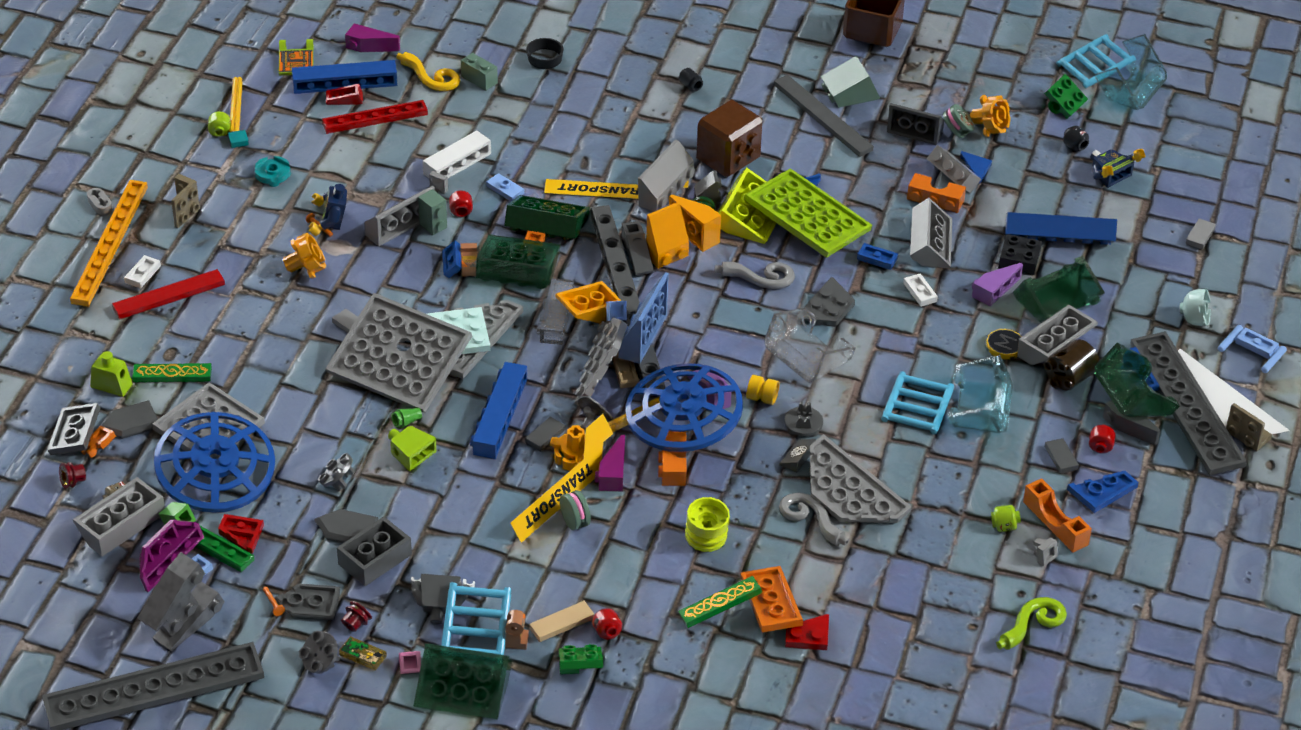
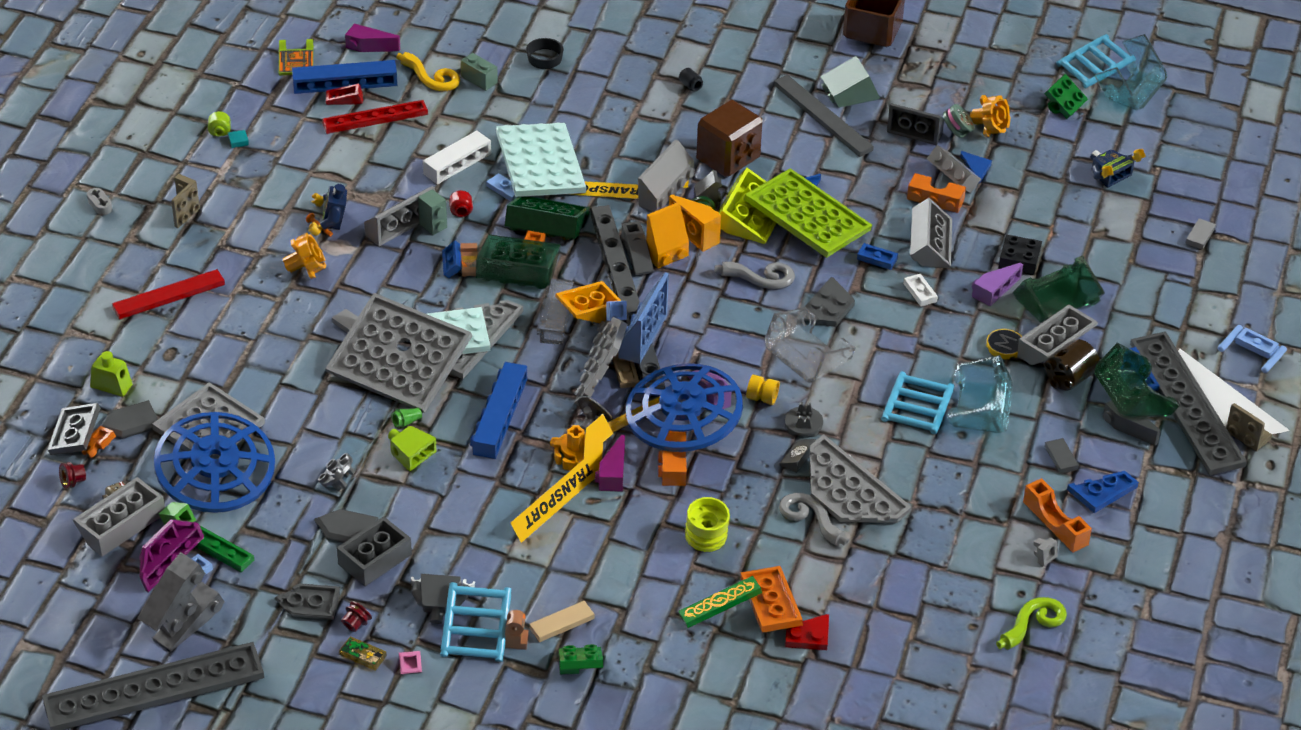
light orange plate [70,180,148,307] -> none
white plate [124,255,161,288] -> none
green tile [132,363,212,382] -> none
red wing [218,514,264,554] -> none
yellow axle [229,76,242,132] -> none
teal plate [255,156,291,187] -> none
orange pin [263,587,285,616] -> none
flat silver plate [299,630,340,674] -> none
clear green slope [413,643,512,720] -> none
light grey tile [429,171,448,194] -> none
dark grey tile [525,417,565,452] -> none
sand green head [560,490,591,530] -> none
red head [592,608,622,640] -> none
lime head [991,505,1021,532] -> none
blue brick [1005,212,1117,245] -> none
black head [1063,126,1089,152] -> none
red head [1089,424,1116,453] -> none
light aqua cylinder [1180,289,1211,326] -> none
none -> light aqua plate [496,123,586,197]

